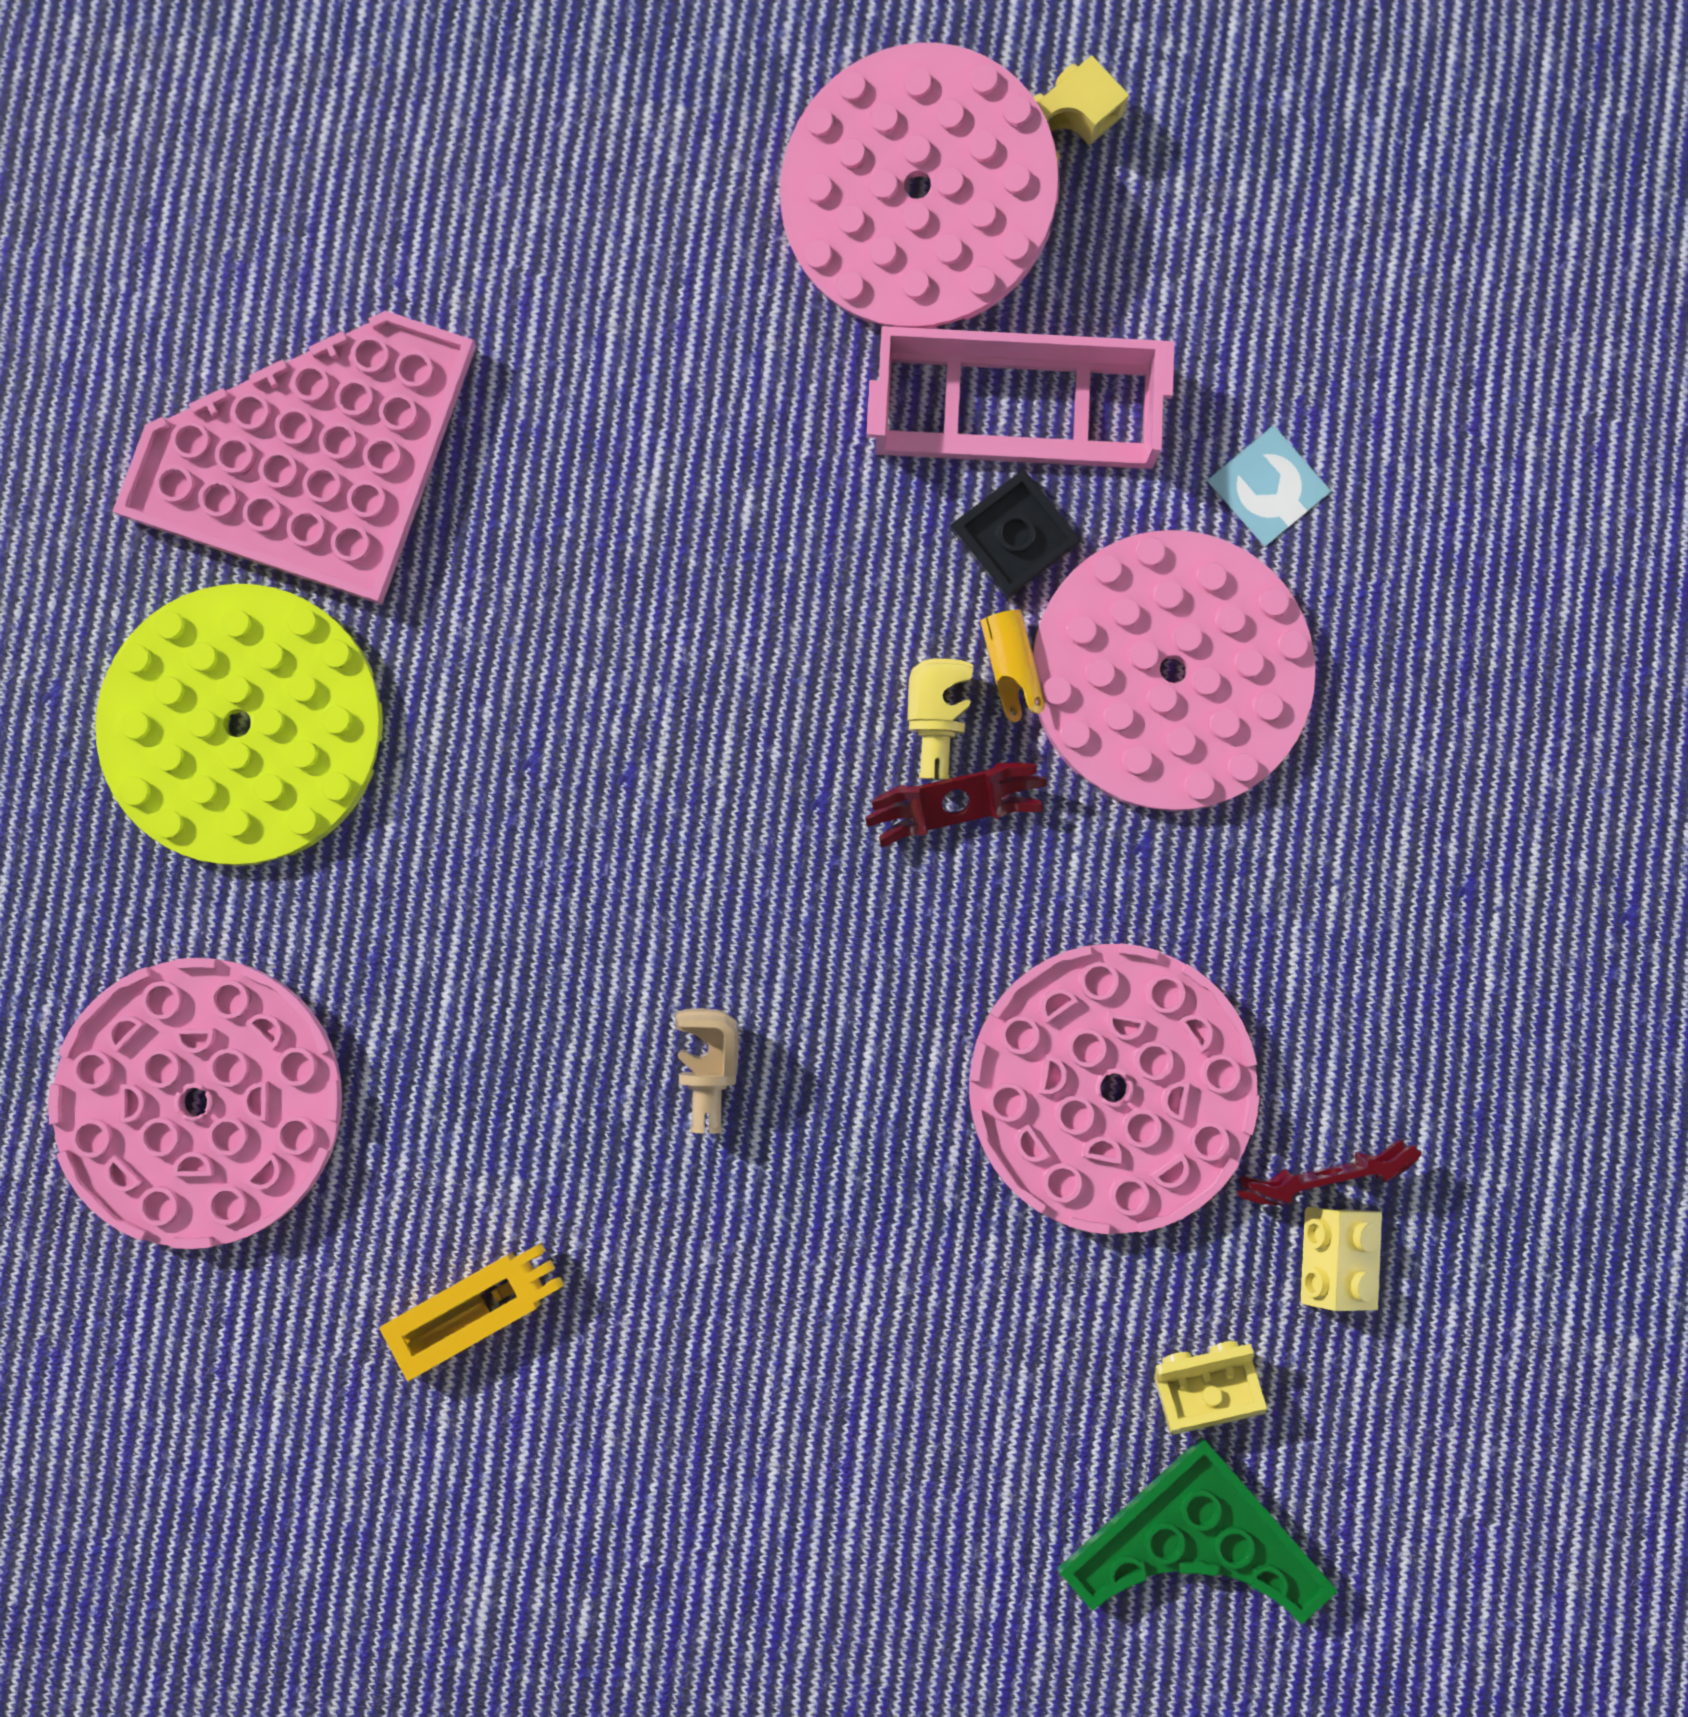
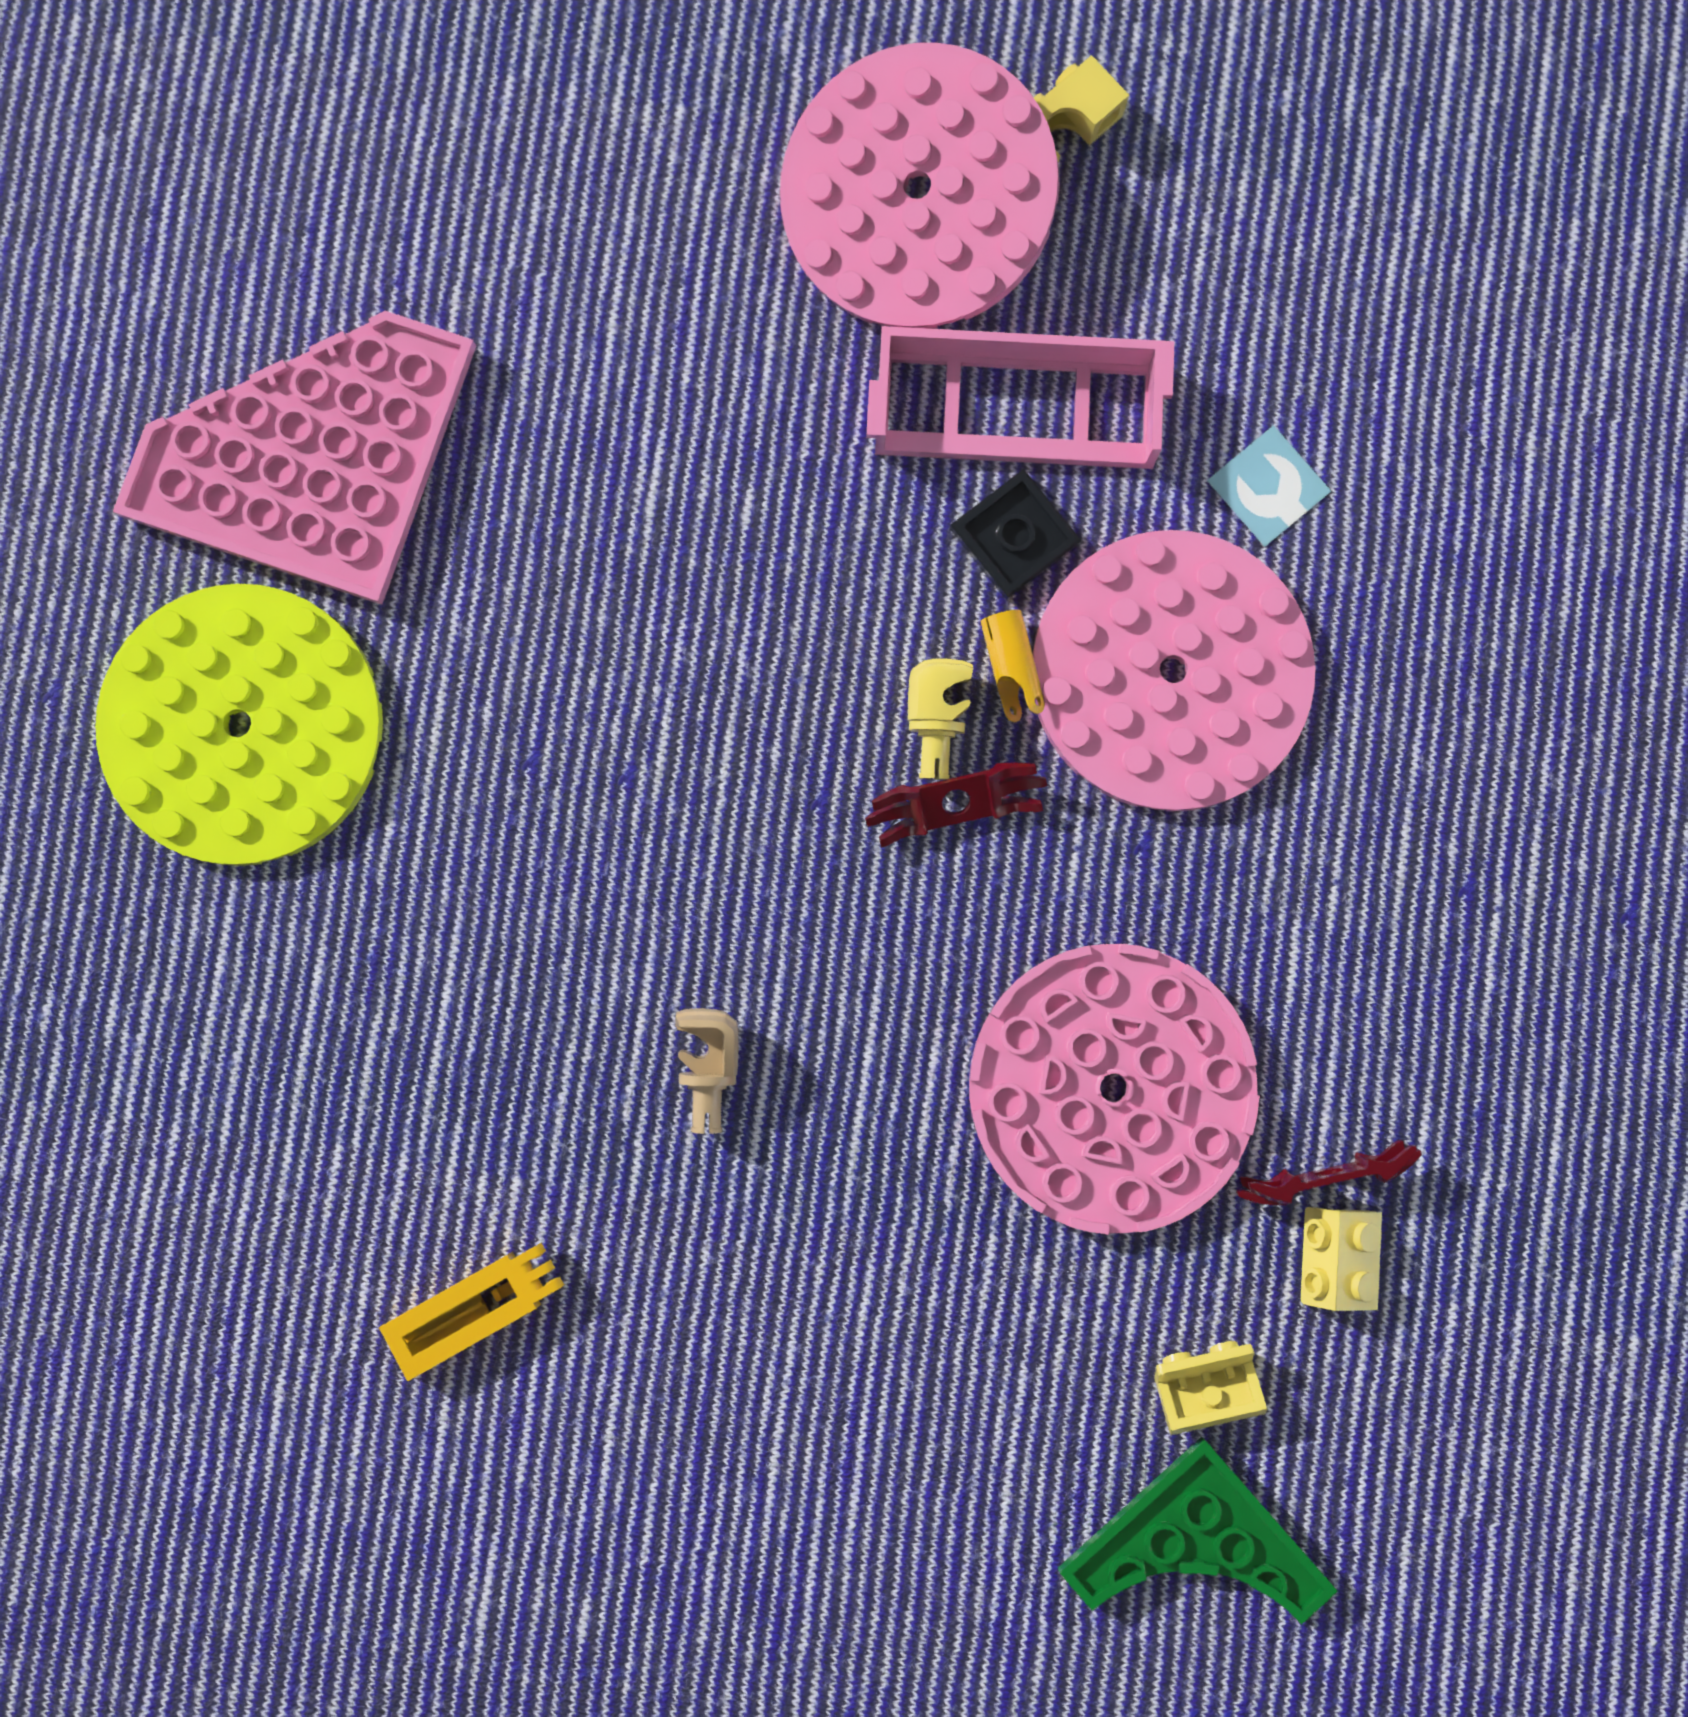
bright pink plate [48,958,342,1249] -> none

